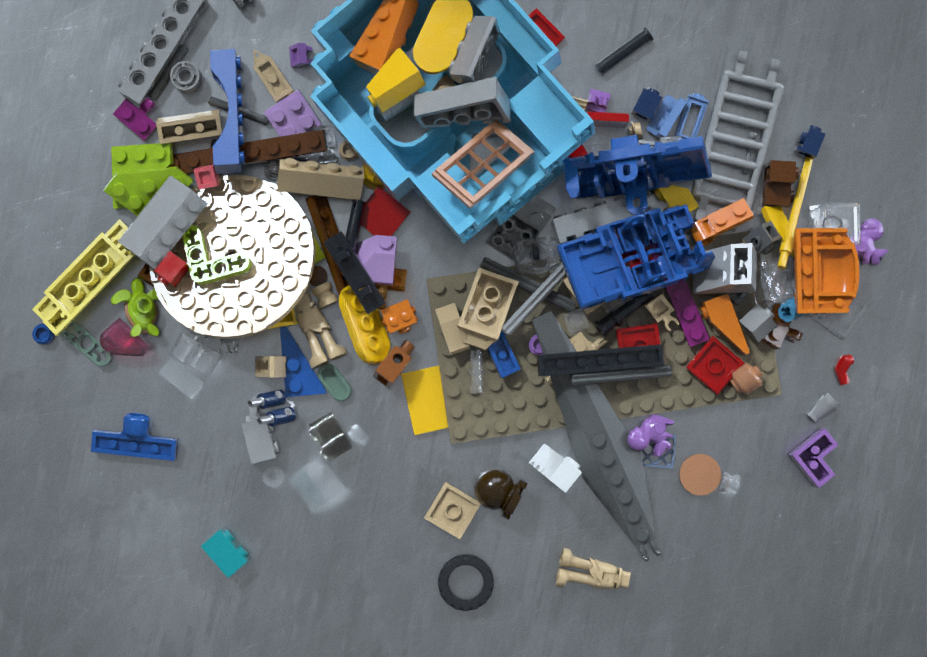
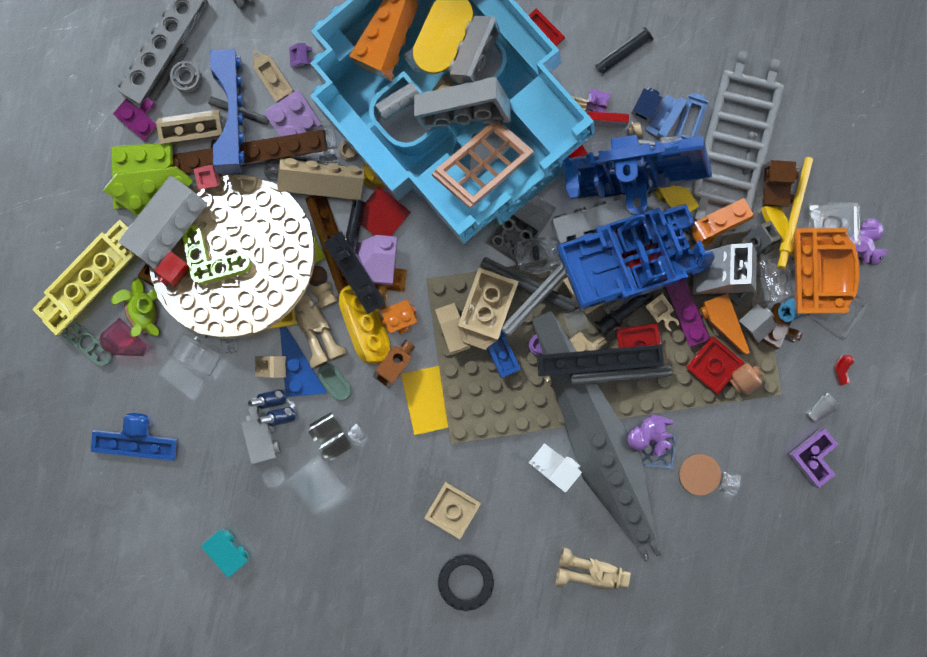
blue plate [32,324,54,345] -> none
yellow slope [366,48,426,113] -> none
clear pin [468,351,485,394] -> none
dark brown tile [474,469,528,520] -> none
dark blue brick [793,125,825,159] -> none

